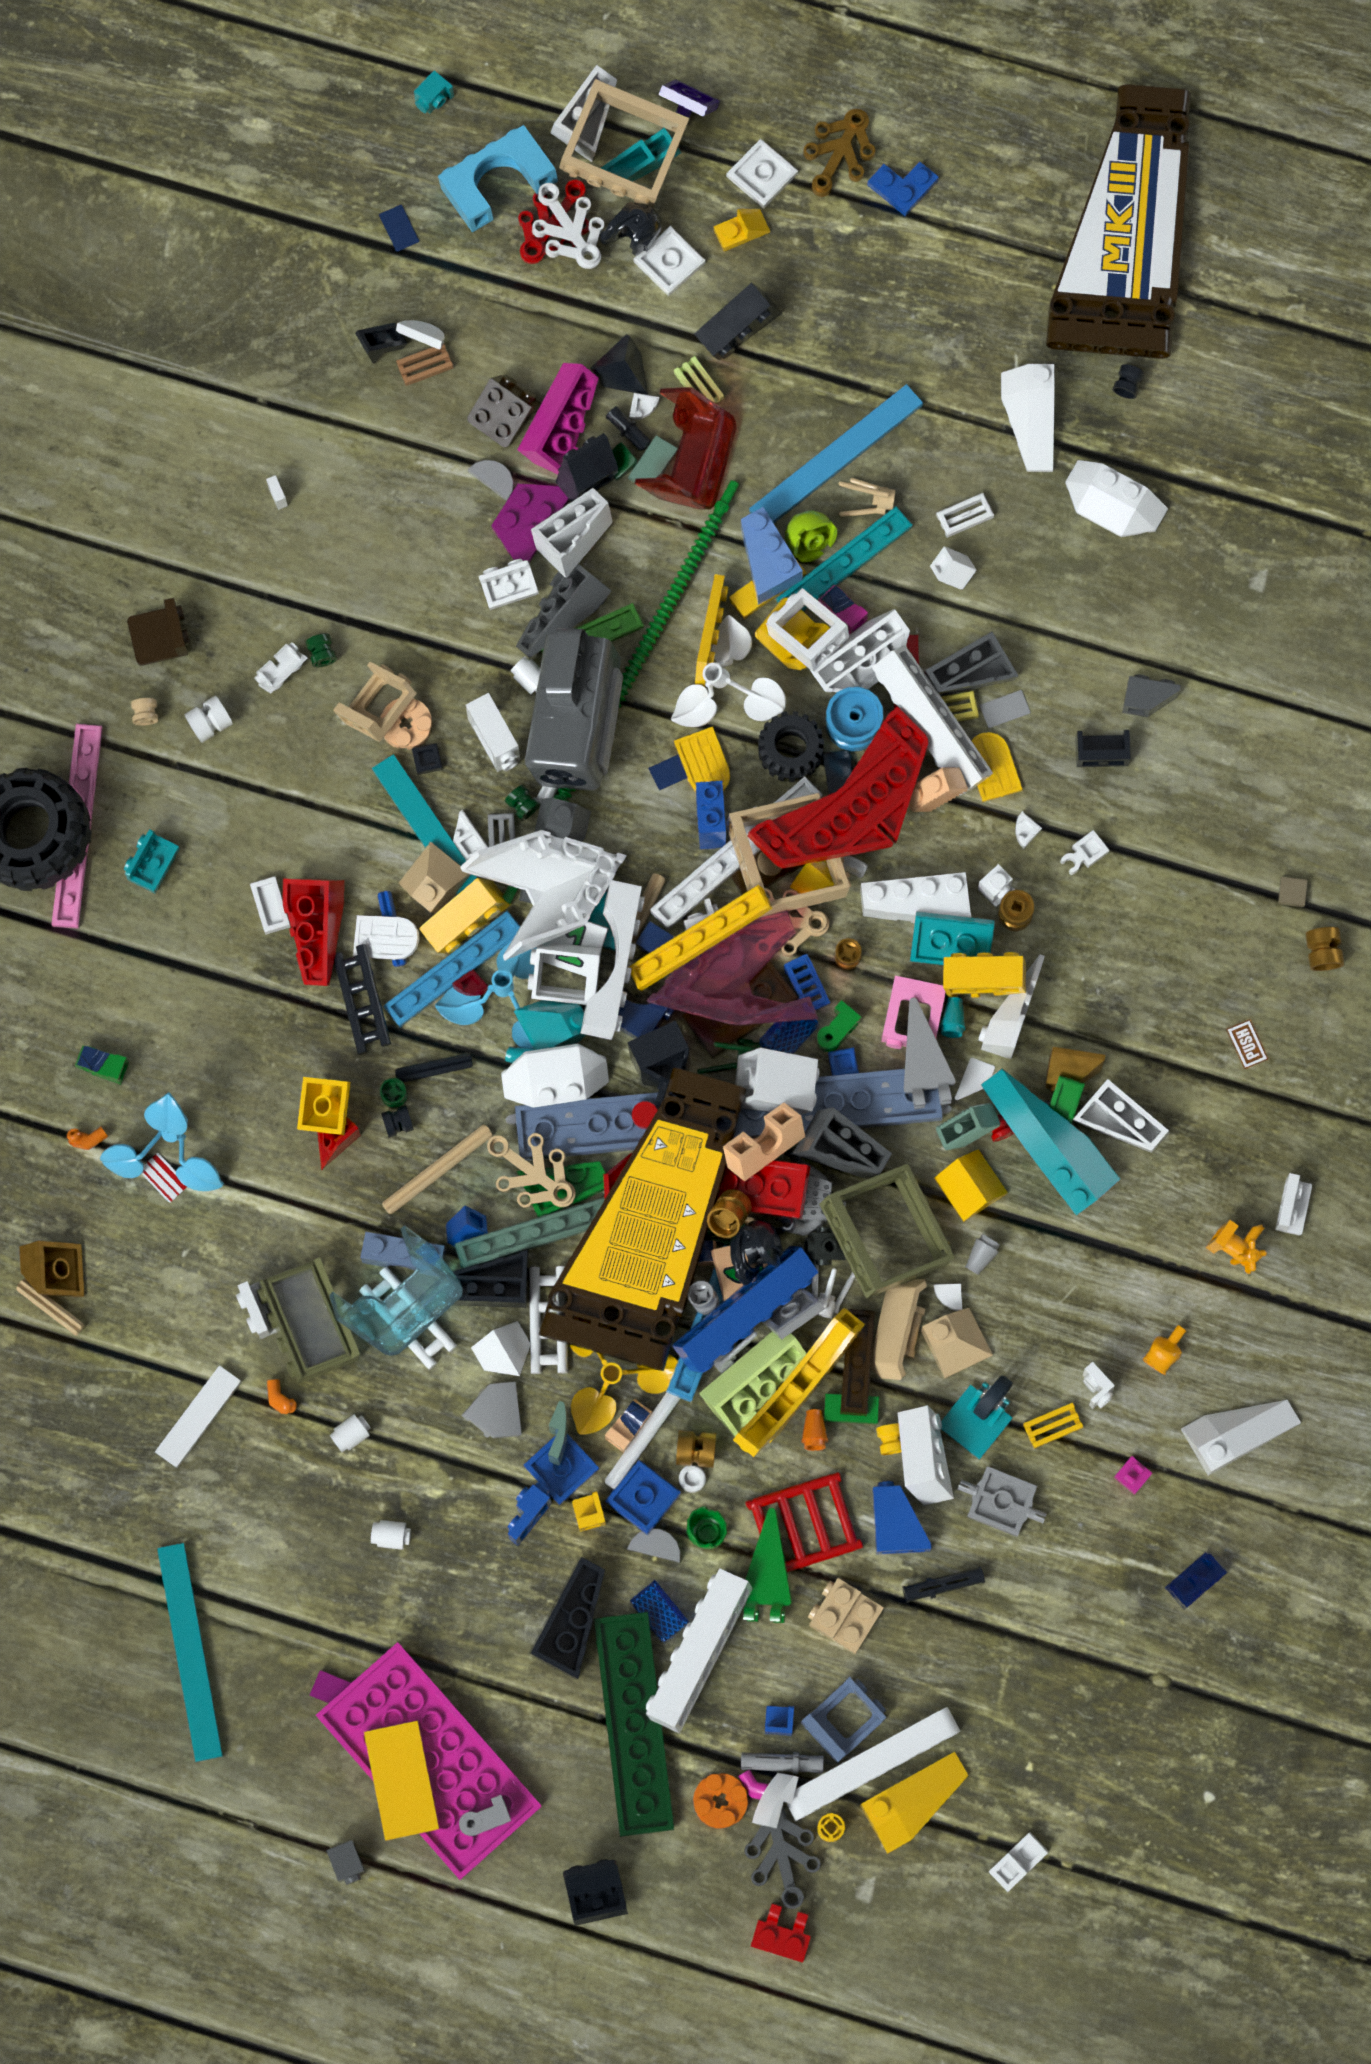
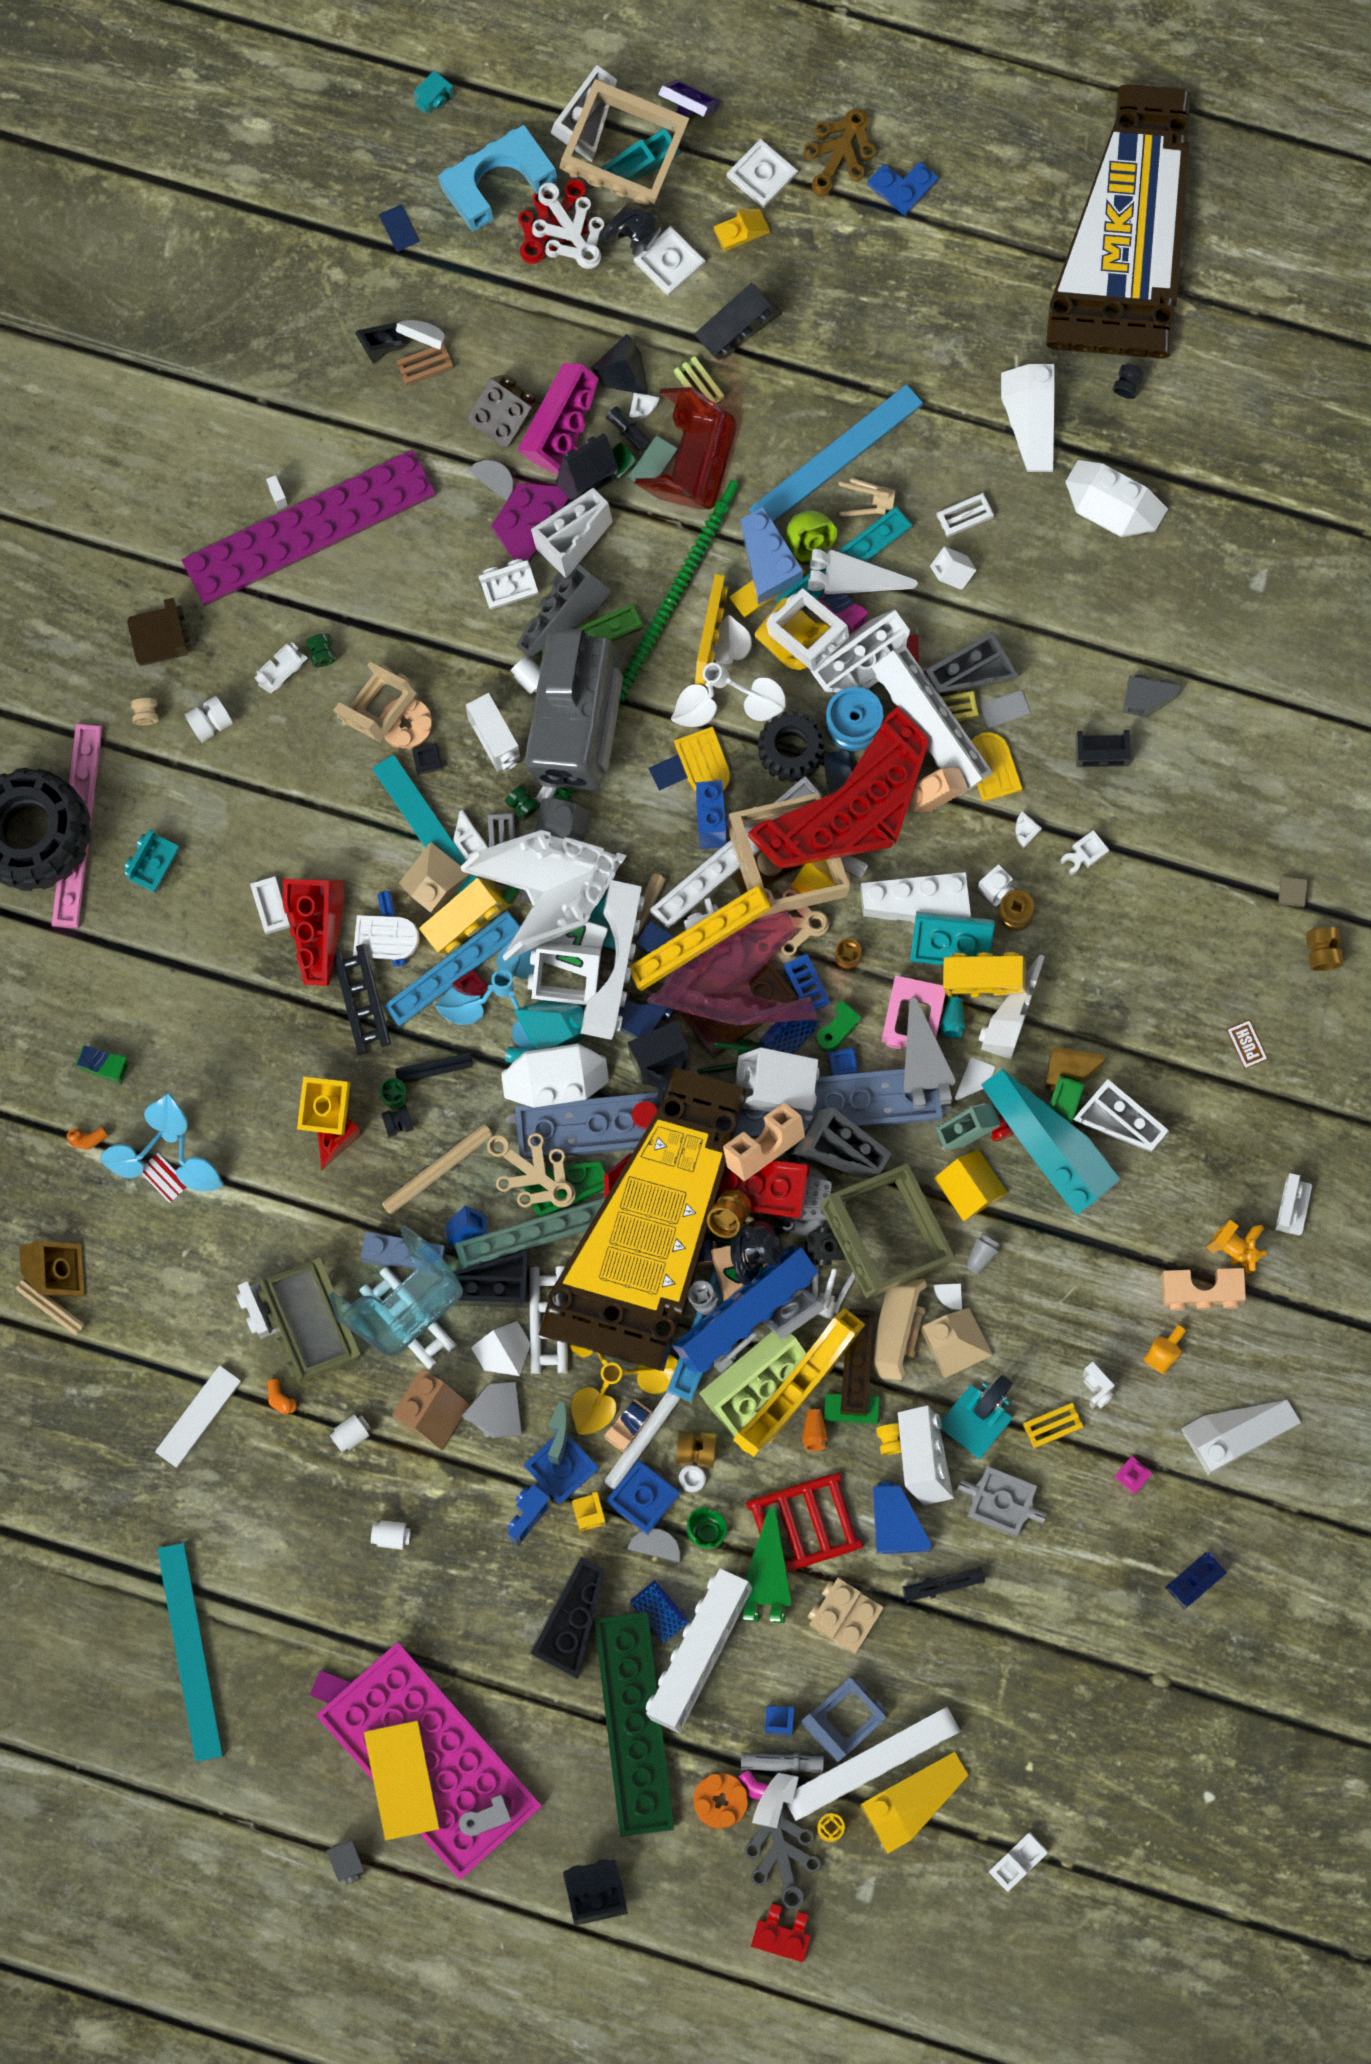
none -> magenta plate [181,449,436,606]
none -> medium nougat slope [392,1369,470,1451]
none -> white flag [808,549,918,594]
none -> light nougat arch [1161,1268,1246,1311]

